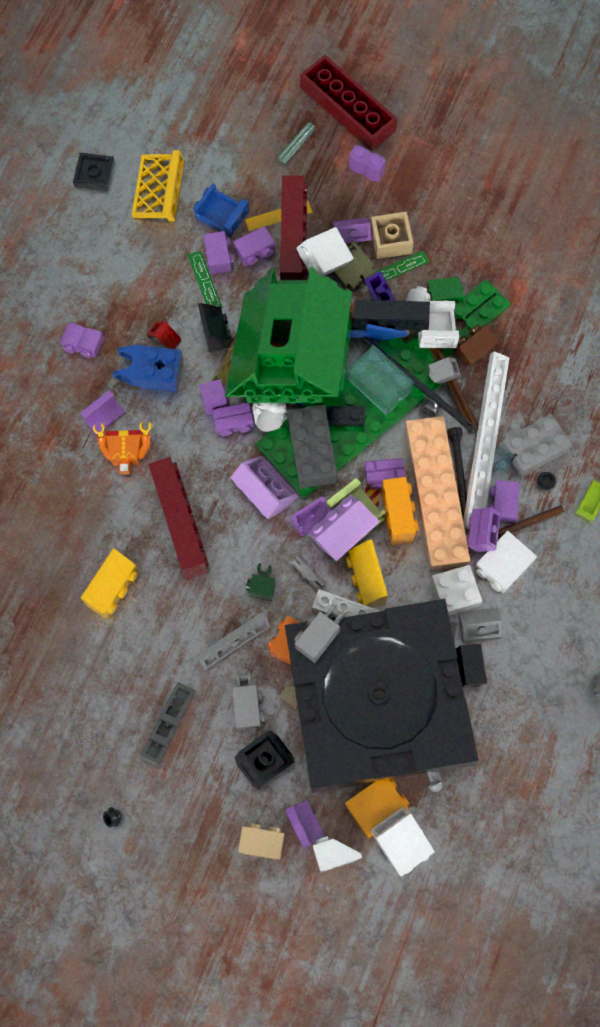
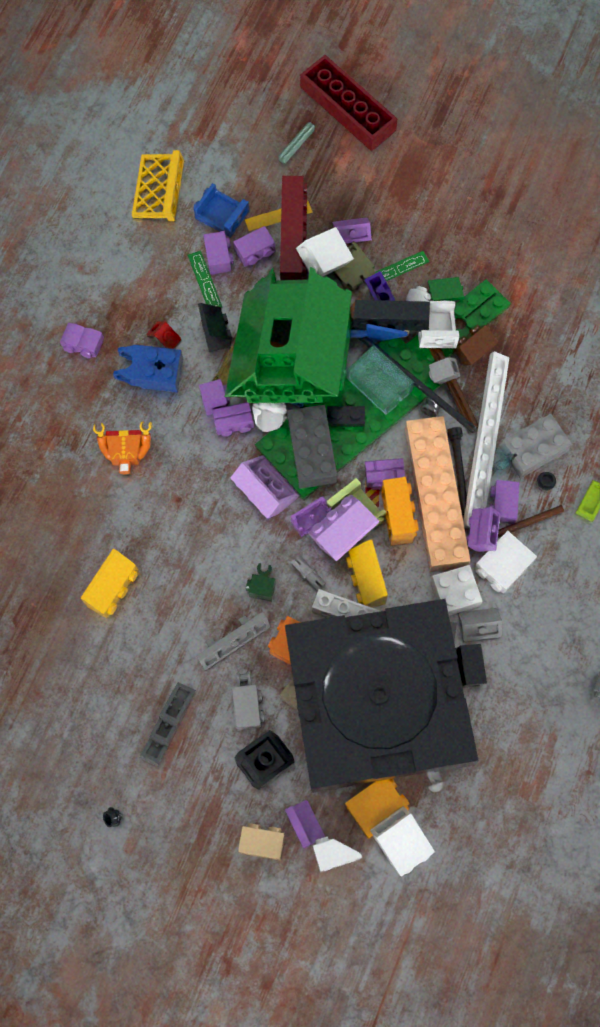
black tile [73,152,115,190] -> none
medium lavender panel [80,390,125,435] -> none
dark red brick [148,457,209,580] -> none
light grey brick [294,604,346,663] -> none
medium lavender brick [348,145,386,182] -> none
tan brick [370,212,413,259] -> none

